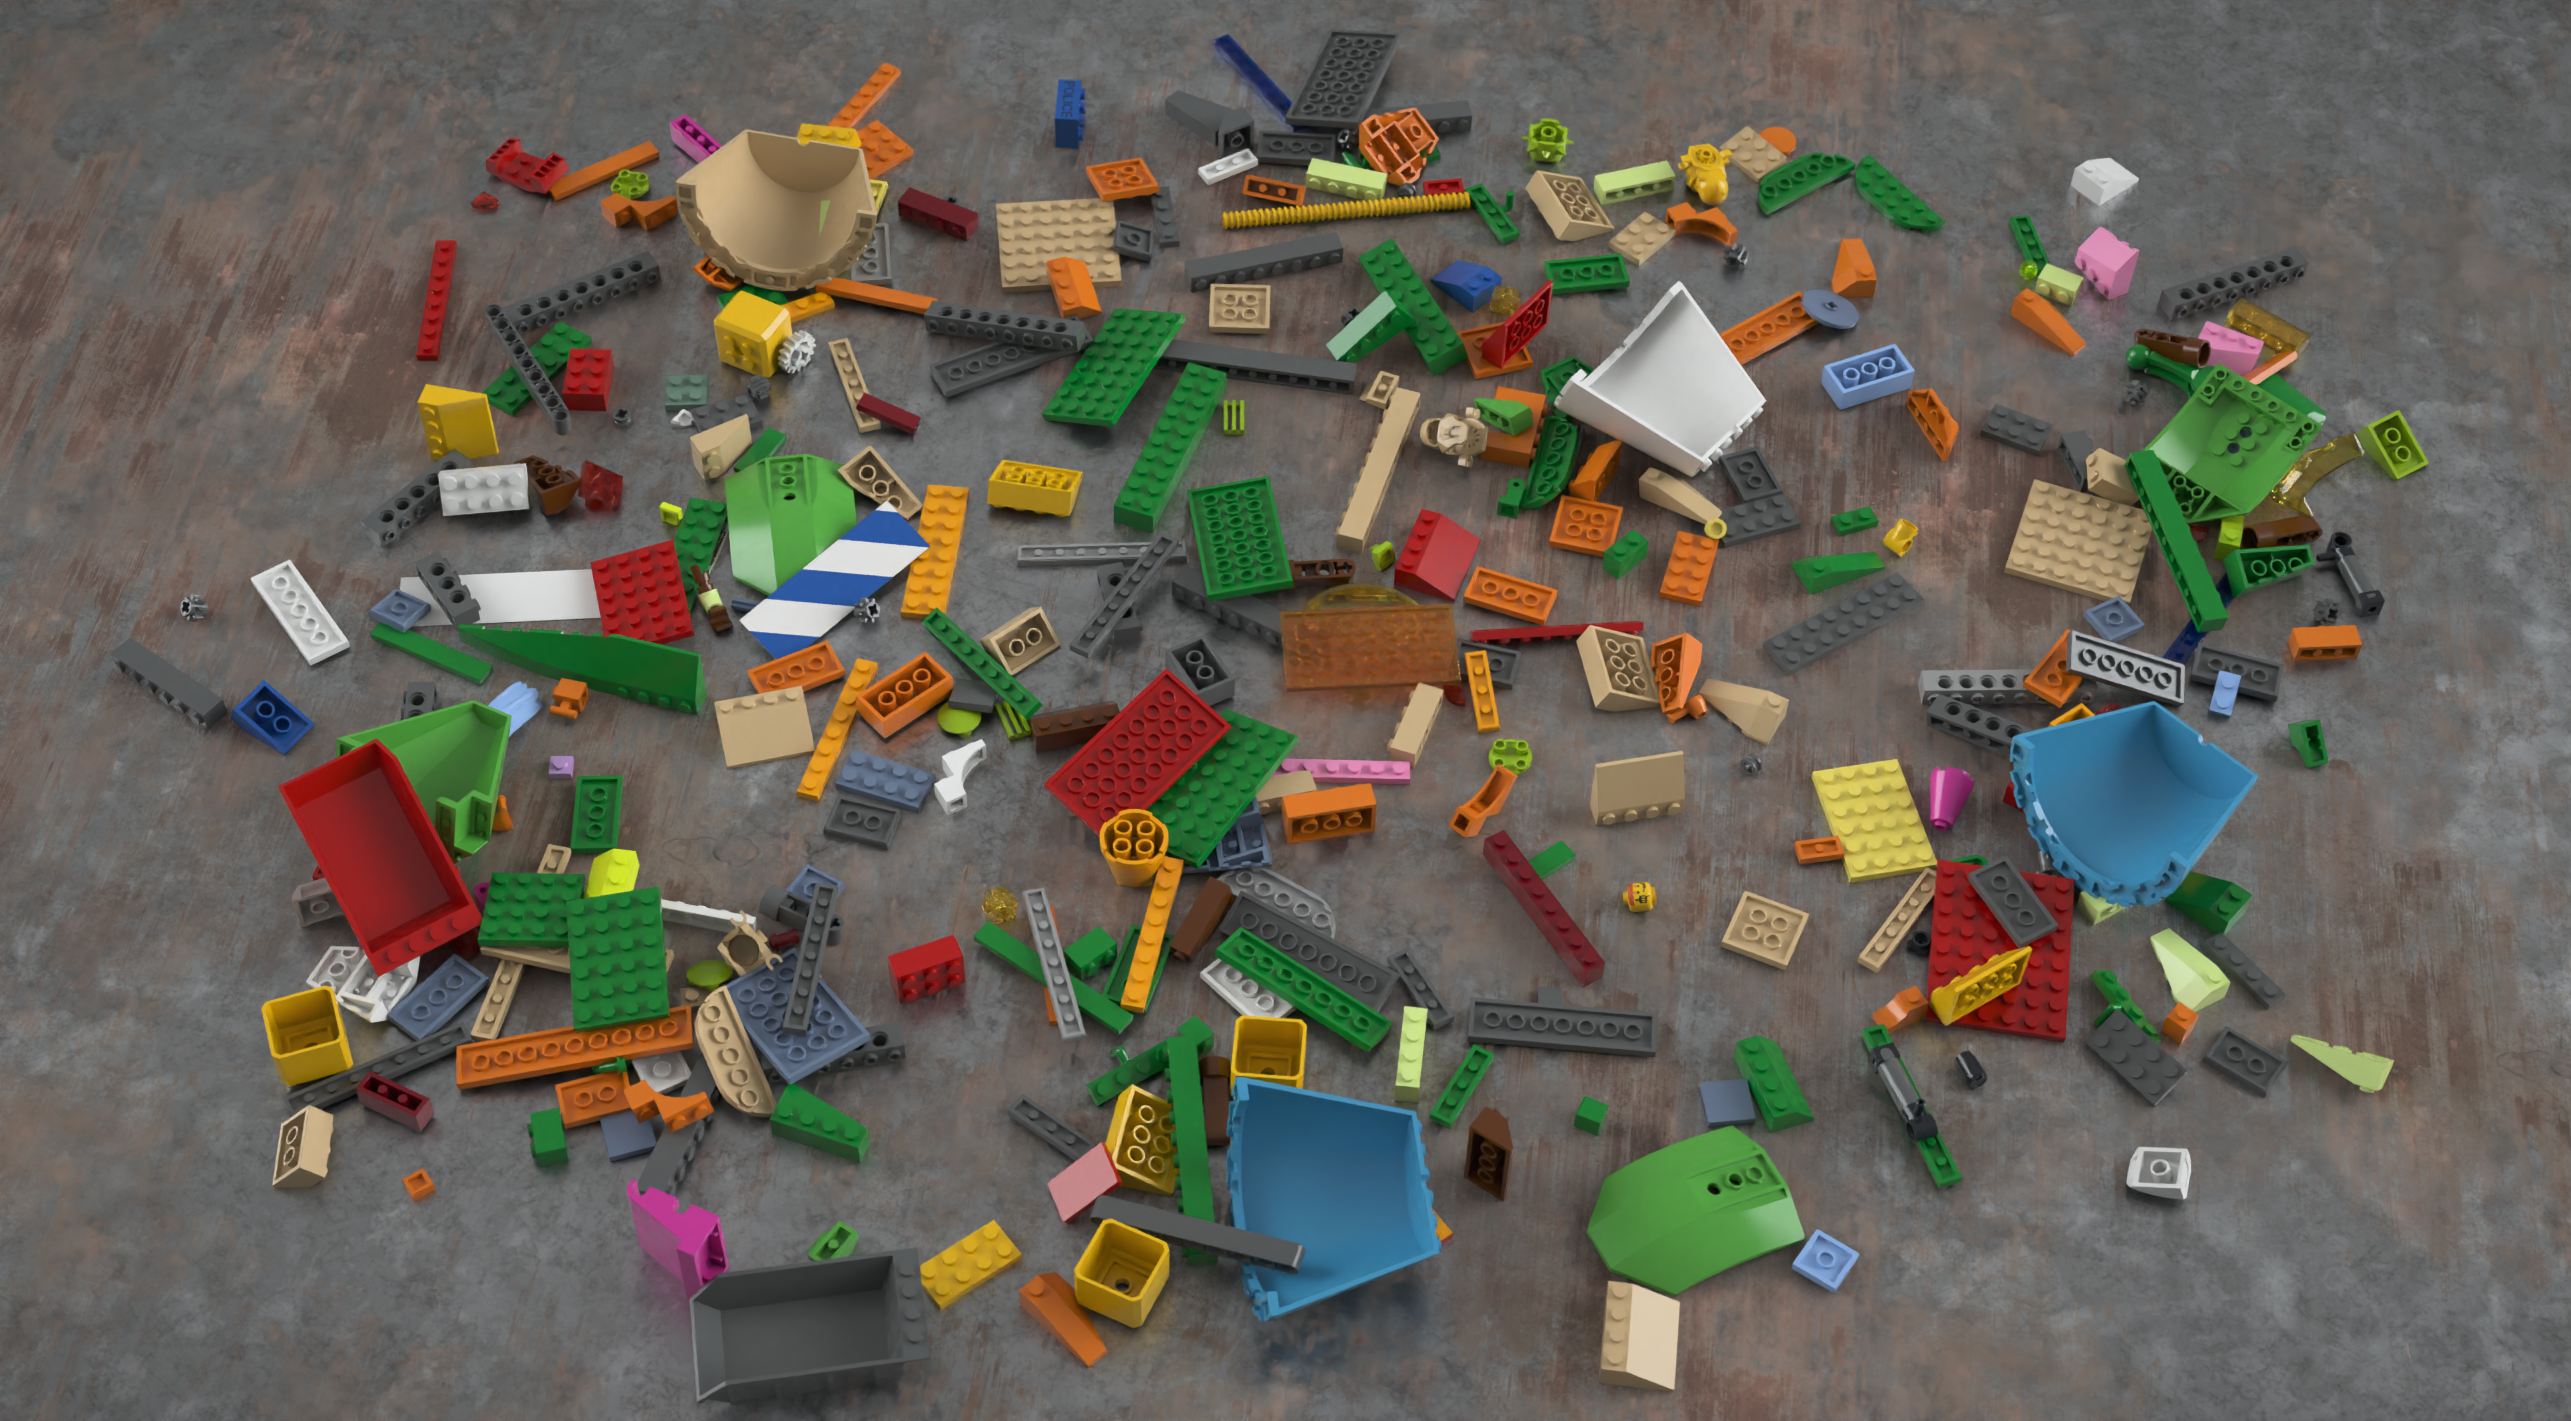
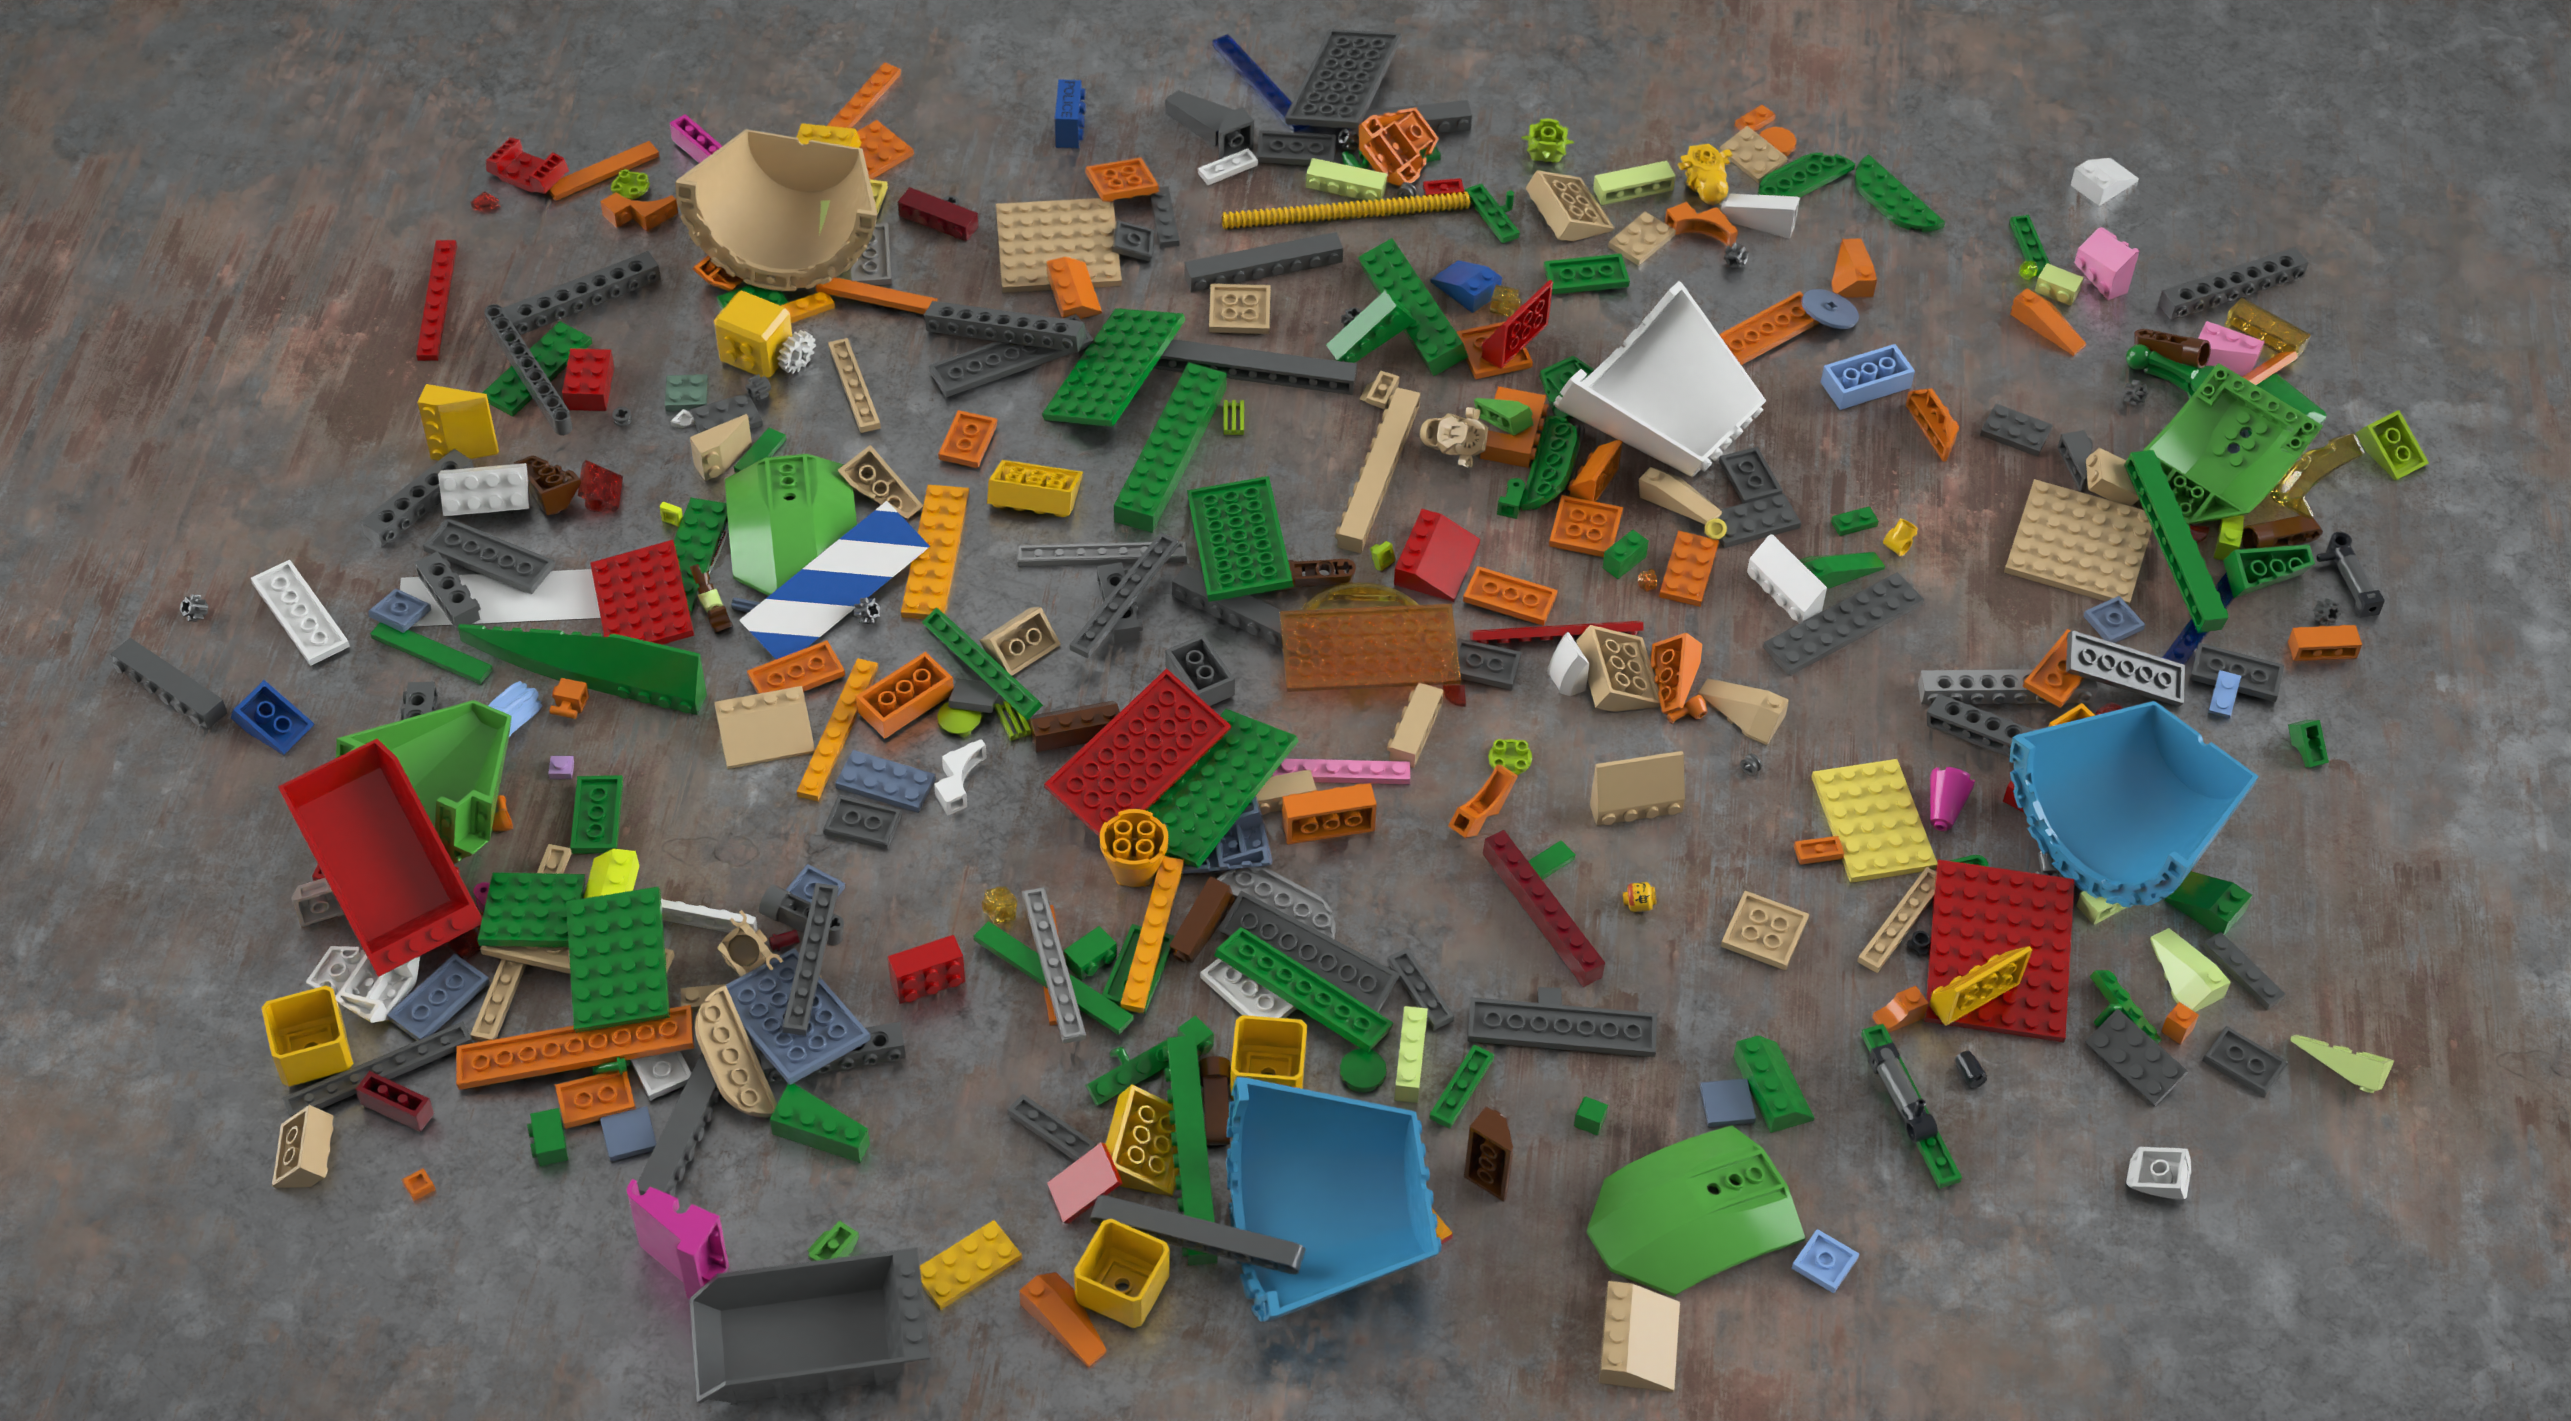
orange arch [623,1080,715,1133] -> none
lime dish [686,959,734,991] -> none
dark red tile [856,392,921,434] -> none
orange brick [1242,175,1306,206] -> none
light orange tile [1464,650,1500,734] -> none
dark grey plate [1967,856,2059,948] -> none
none -> dark grey plate [423,518,556,594]
none -> orange plate [938,410,998,468]
none -> green tile [1339,1049,1387,1092]
none -> white slope [1547,632,1589,696]
none -> clear orange plate [1638,569,1657,592]
none -> white slope [1720,194,1800,239]
none -> orange plate [1735,104,1776,132]
none -> white slope [1747,534,1827,624]

